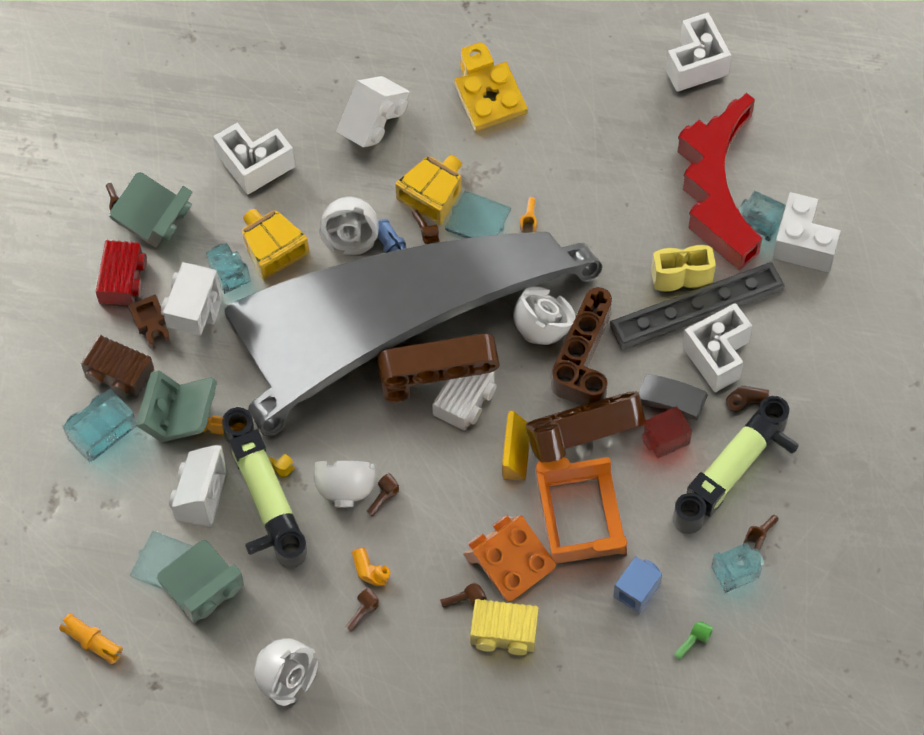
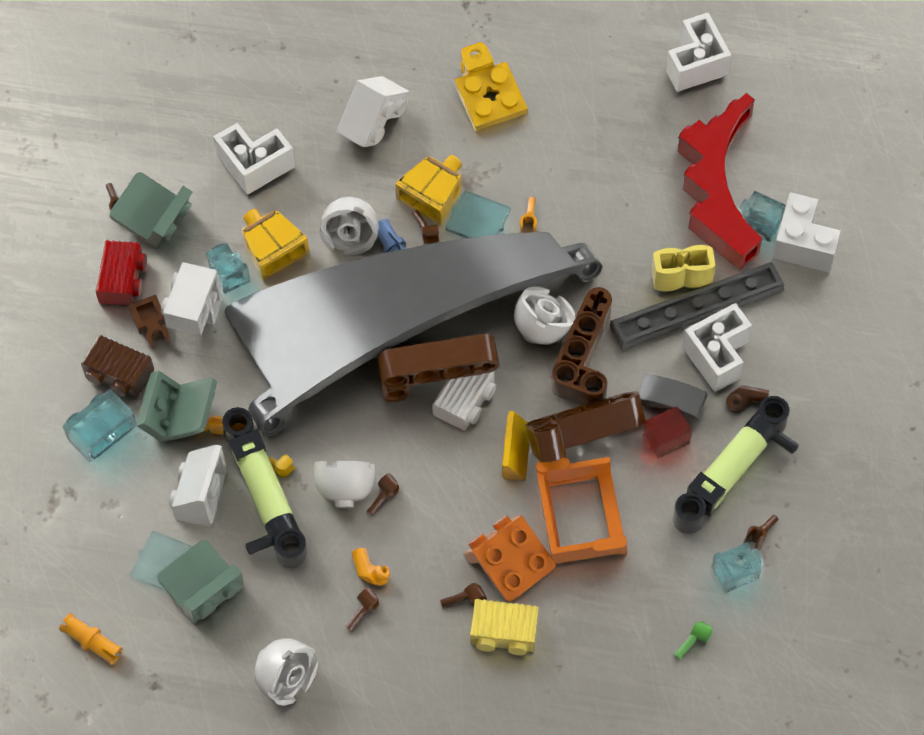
medium blue brick [613,556,662,614] -> none

